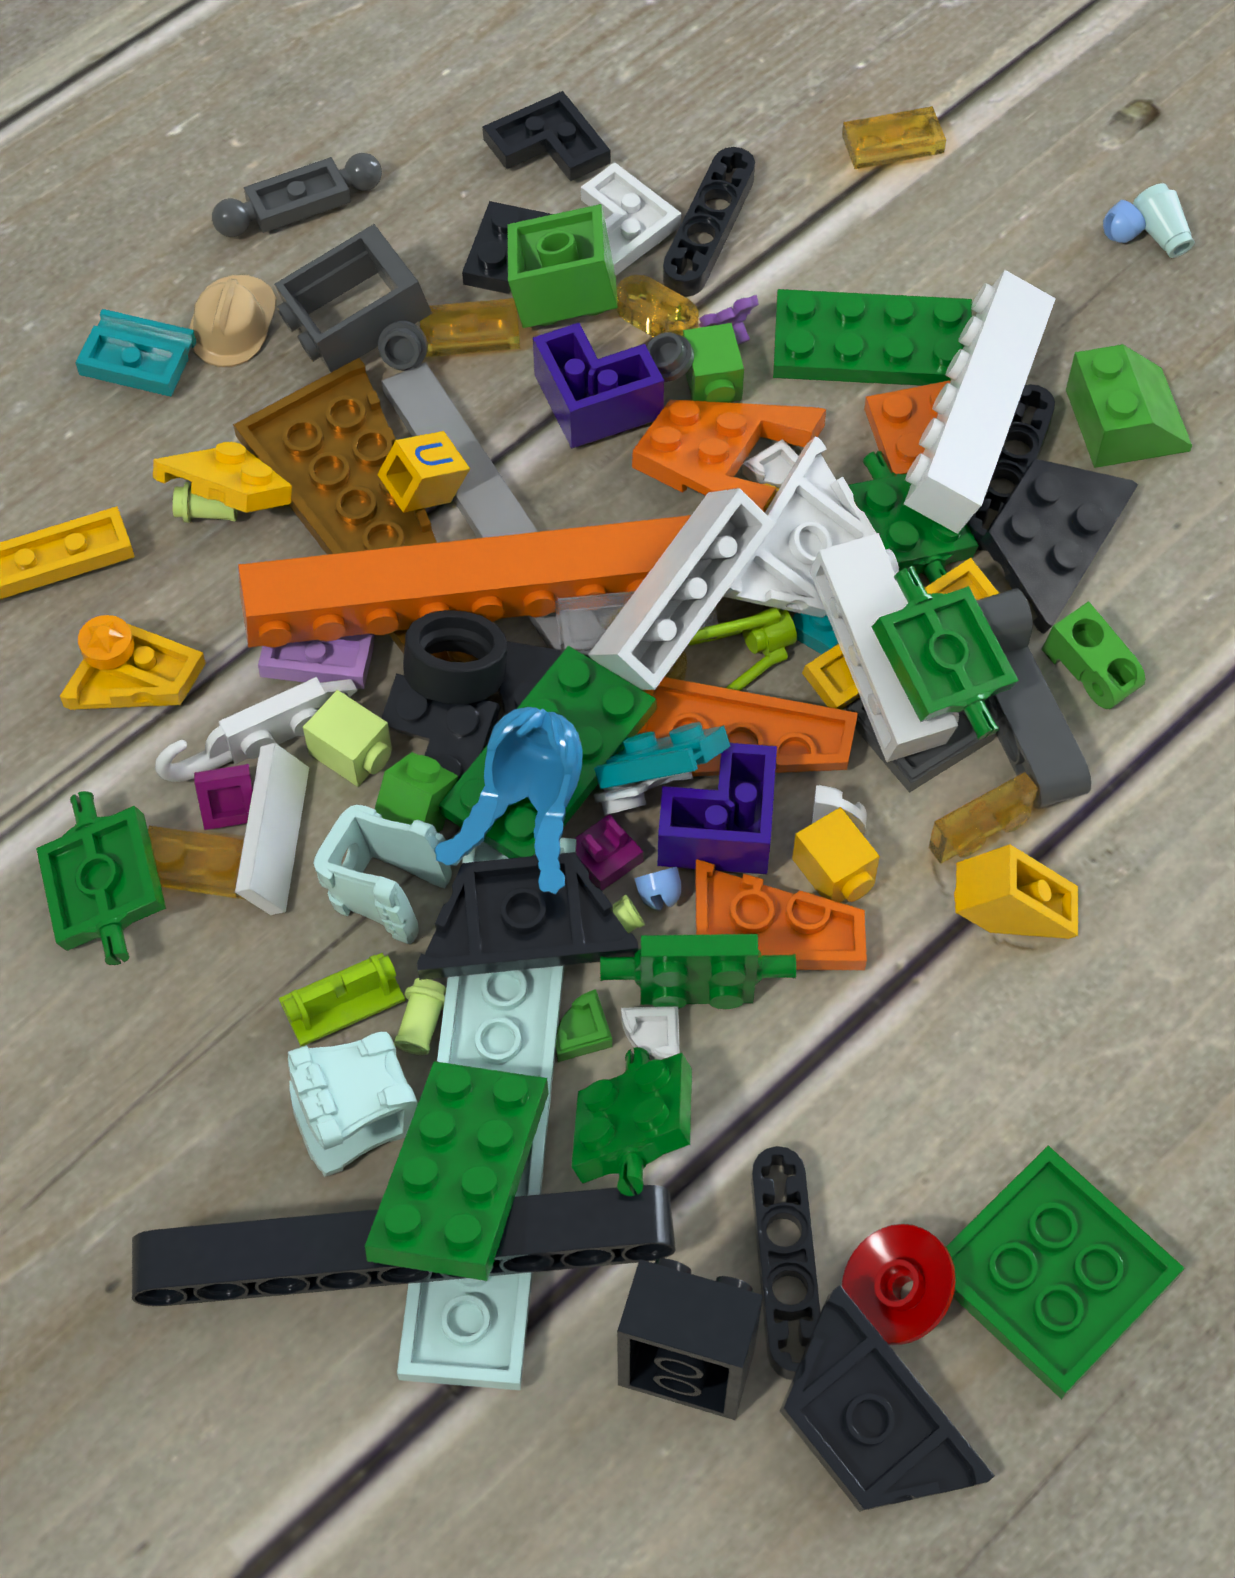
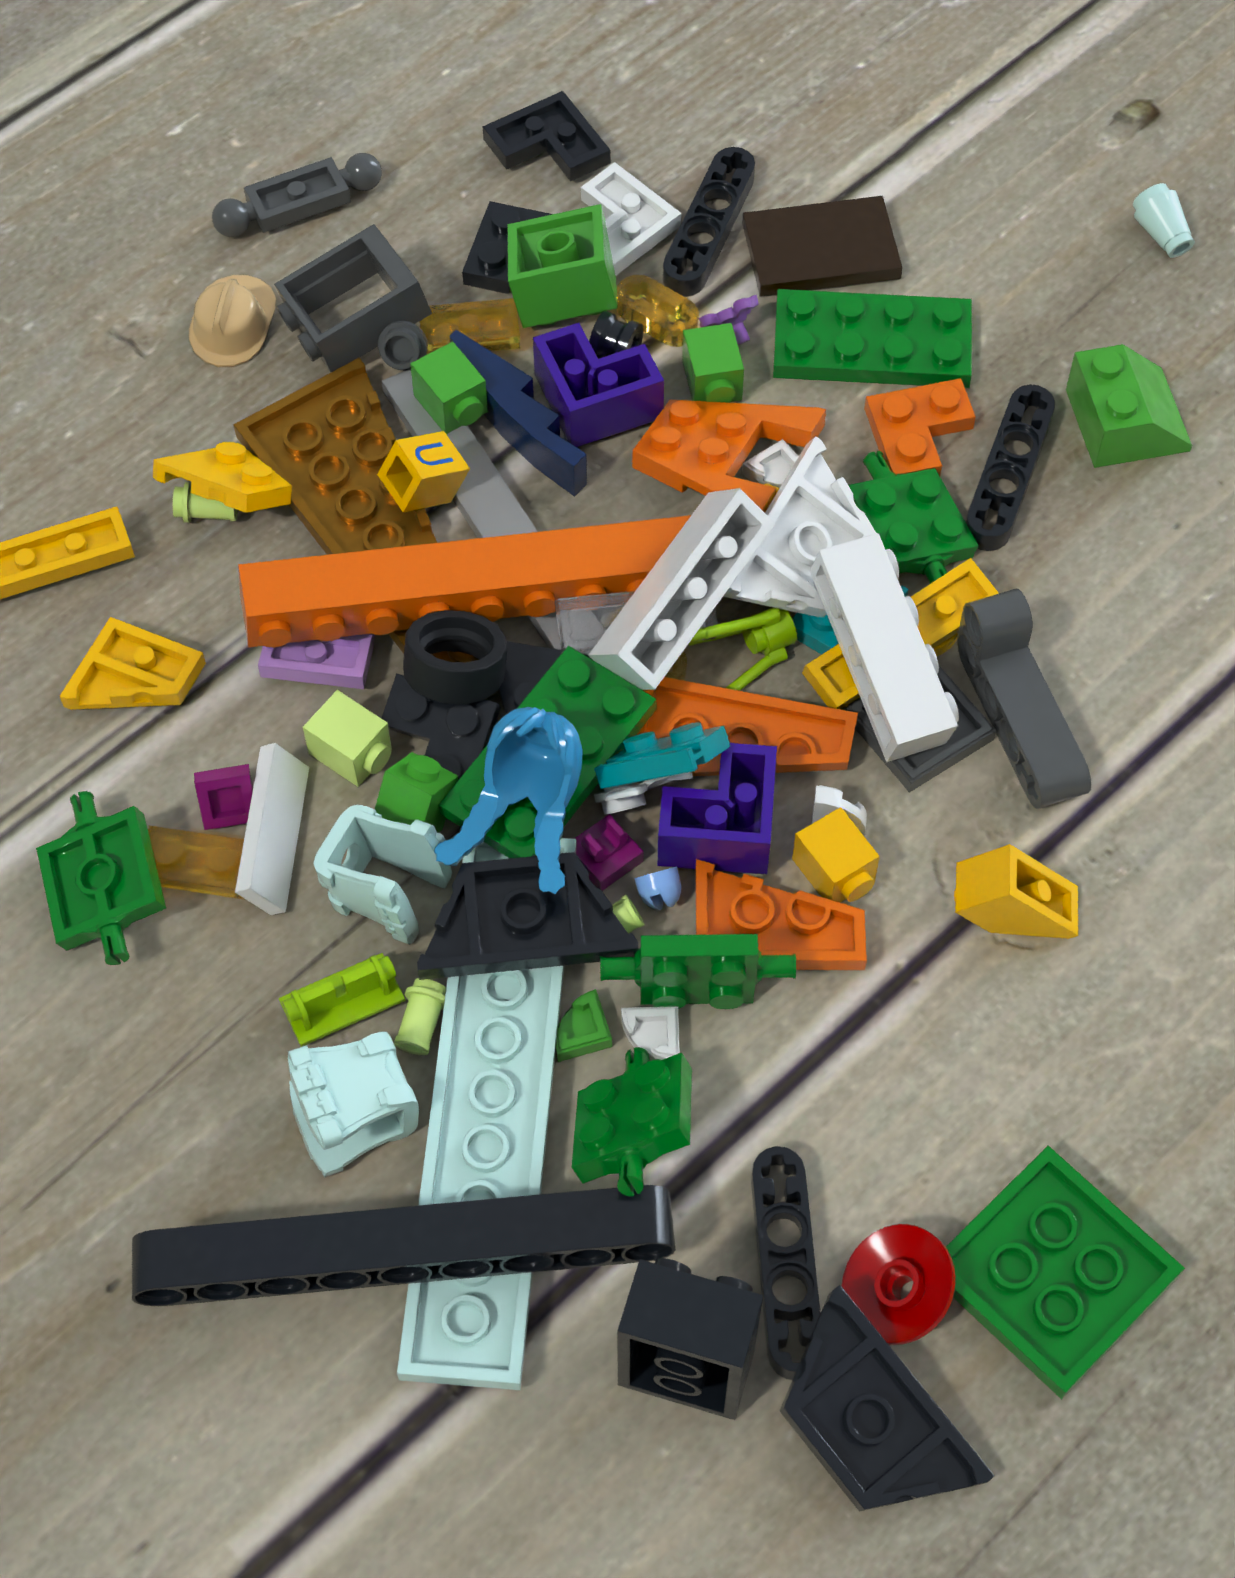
teal plate [75,309,197,397] -> none
light orange tile [78,615,134,670] -> none
white plate [155,677,357,782] -> none
green plate [365,1061,549,1281] -> none
dark grey plate [647,332,694,382] -> none
clear yellow plate [842,106,946,169] -> none
green plate [871,566,1019,740] -> none
white brick [904,270,1055,534] -> none
clear yellow plate [928,772,1038,864] -> none
black wing [981,459,1138,634] -> none
bright green leg [1041,601,1146,709] -> none
light blue hinge [1103,200,1146,243] -> none
none -> bright green brick [410,341,488,434]
none -> dark blue slope [450,330,587,497]
none -> black wheel [589,311,644,359]
none -> dark brown tile [742,195,902,297]

